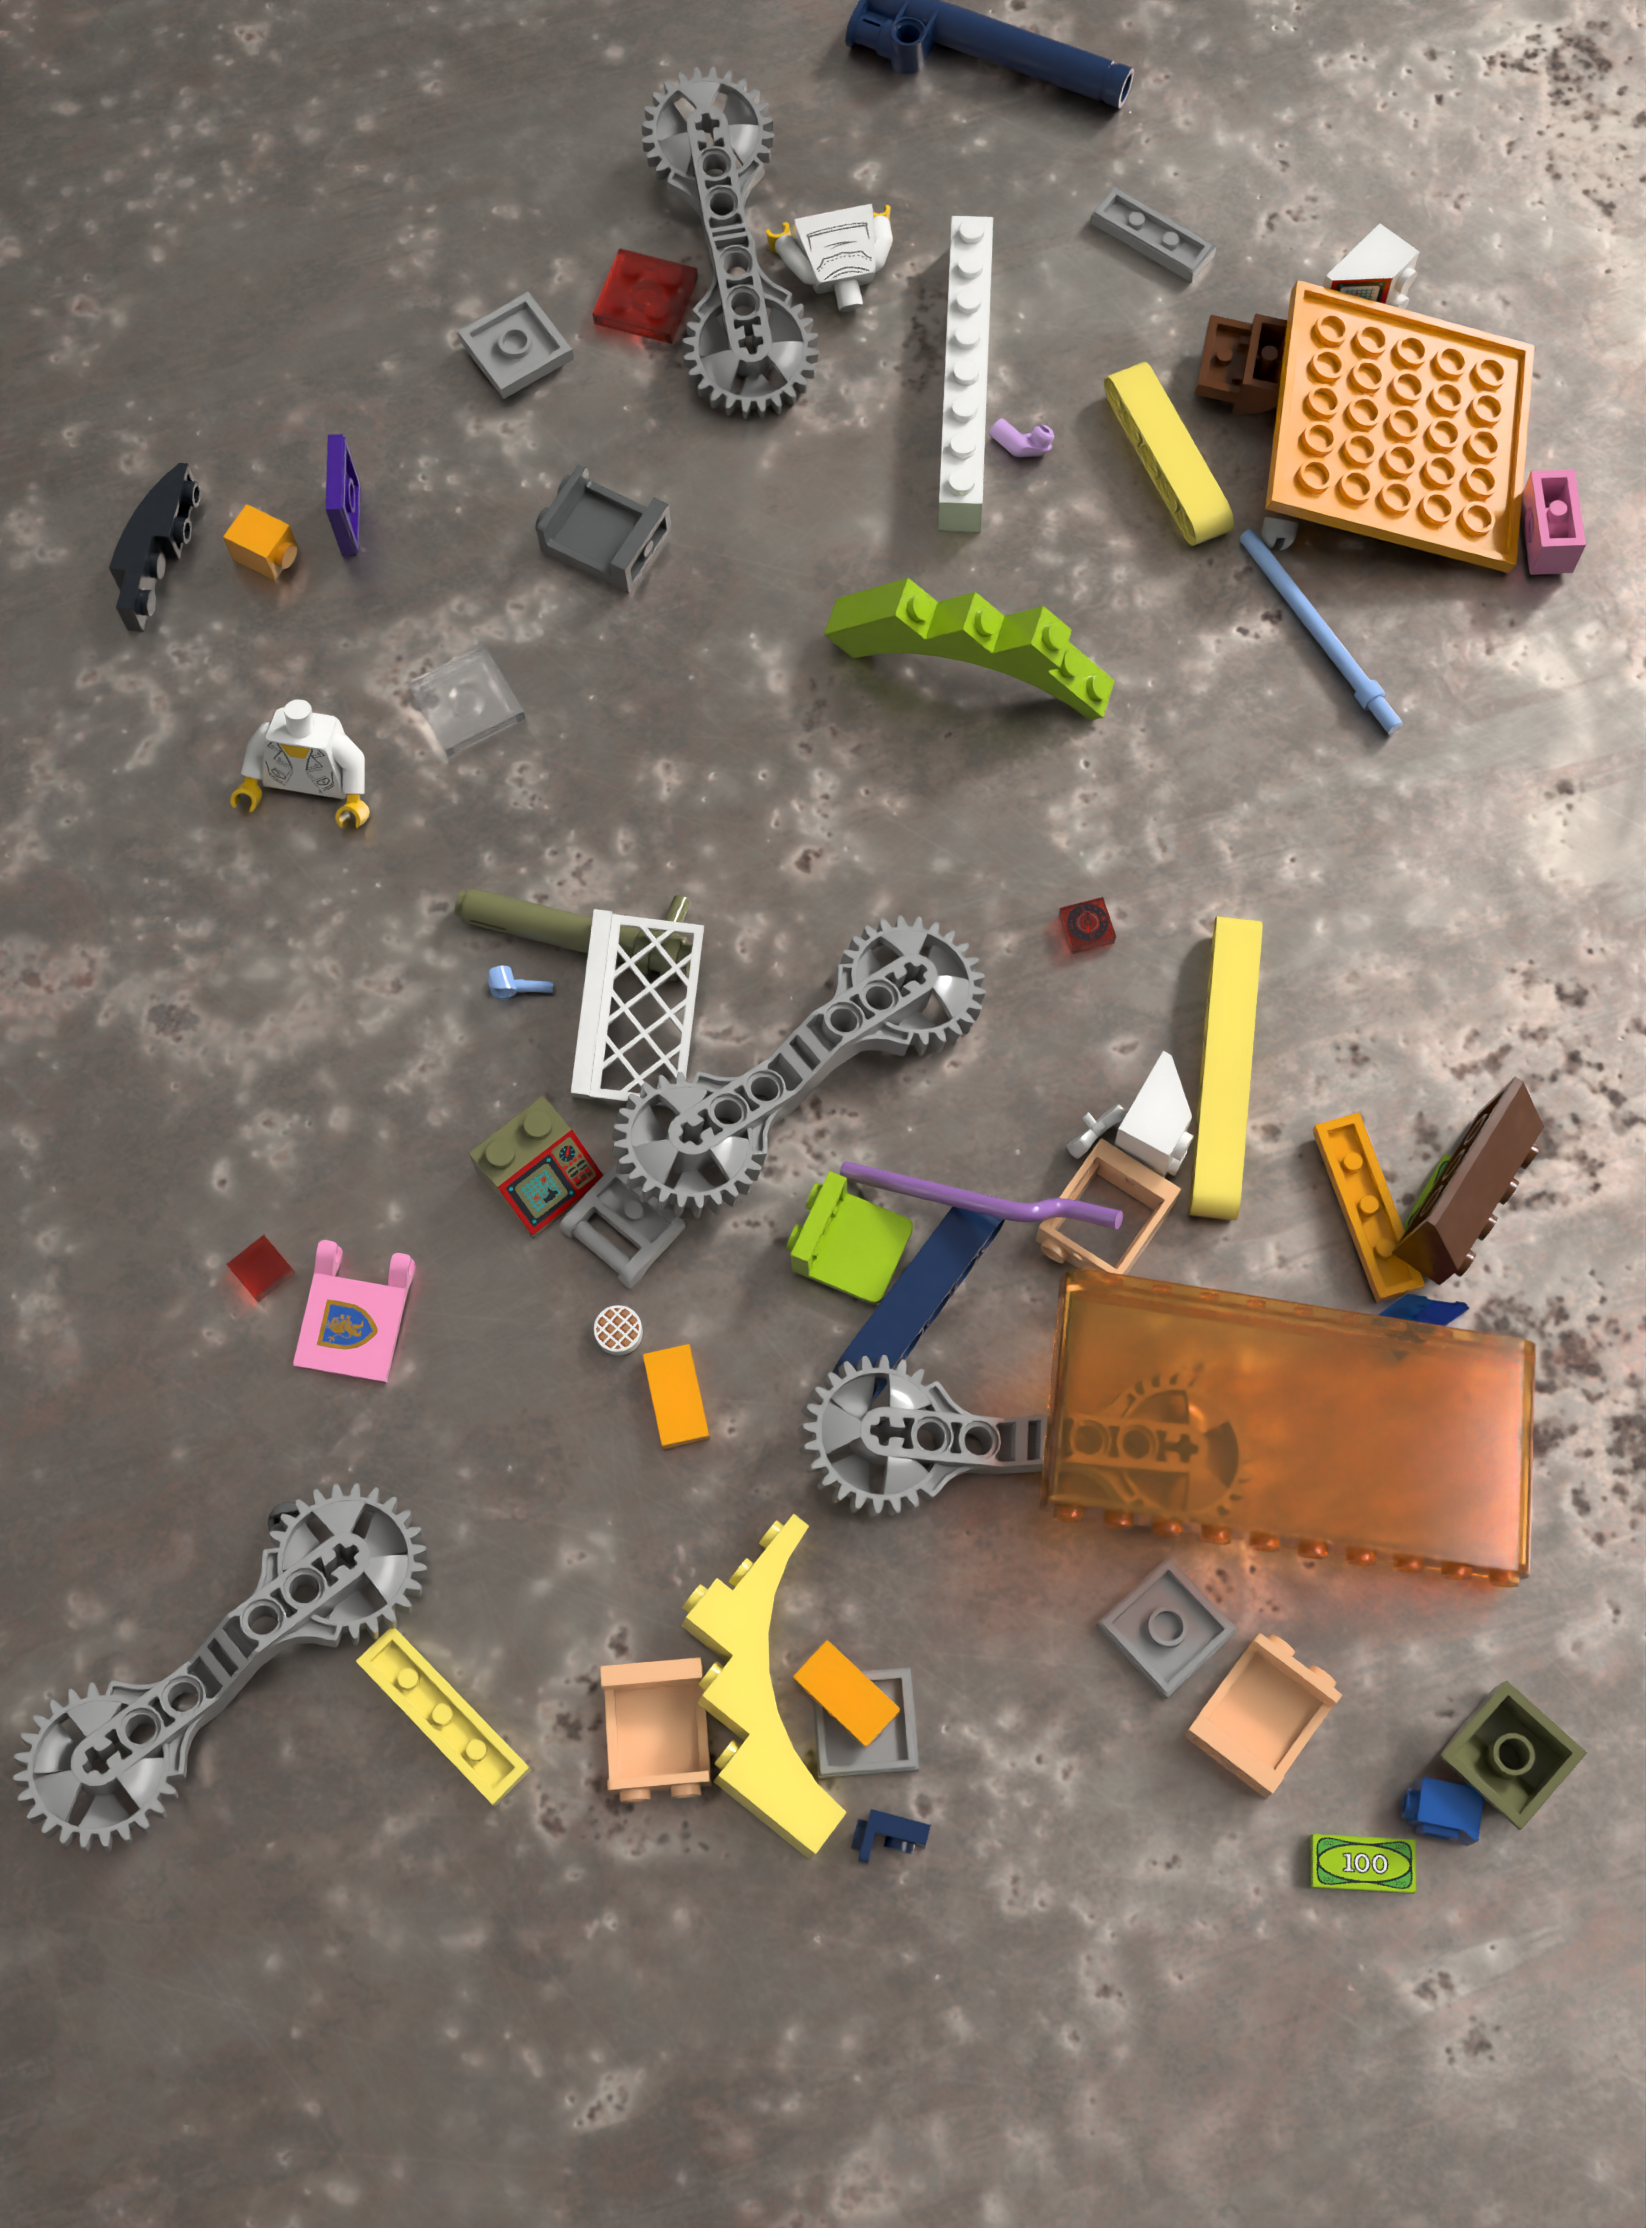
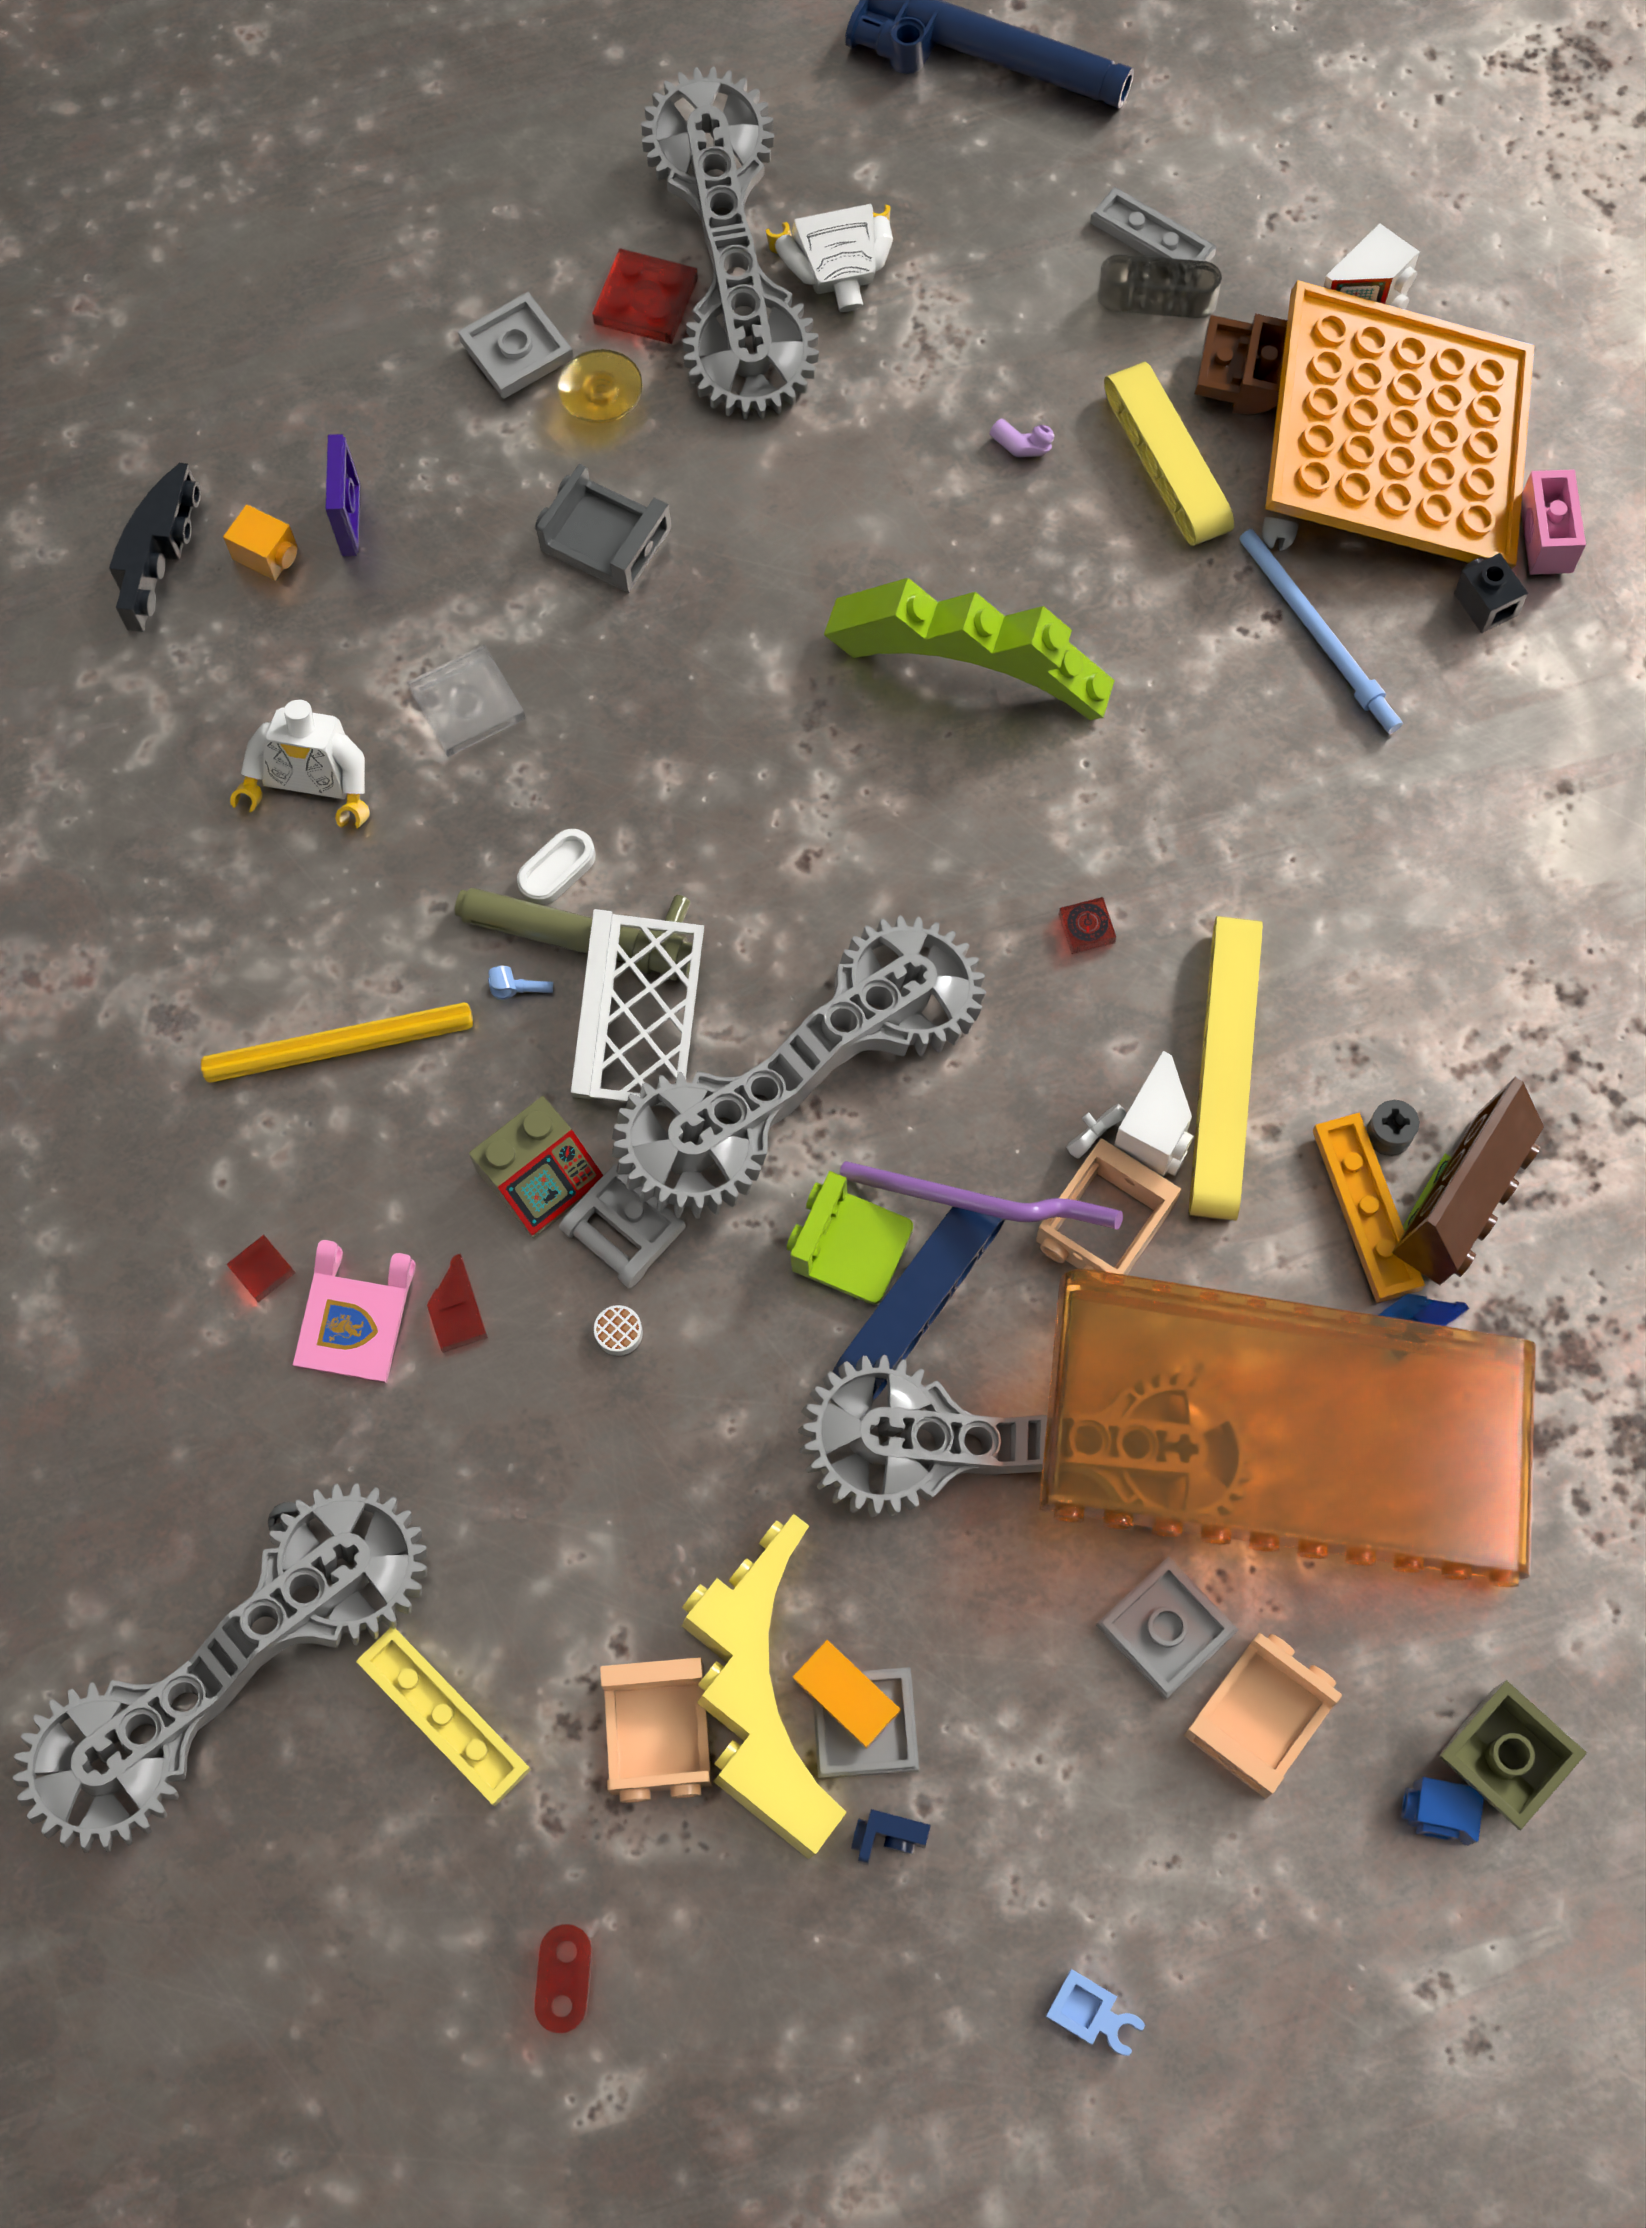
light orange tile [643,1344,710,1450] -> none
white brick [938,216,993,532] -> none
lime tile [1310,1834,1417,1894] -> none
none -> yellow axle [201,1002,473,1083]
none -> clear red tile [427,1253,488,1353]
none -> white tile [517,829,596,905]
none -> clear red plate [534,1924,593,2034]
none -> clear yellow dish [558,349,643,423]
none -> light blue plate [1045,1969,1145,2056]
none -> clear smoke beam [1098,254,1222,318]
none -> dark grey wheel [1366,1099,1420,1156]
none -> black brick [1454,553,1528,634]

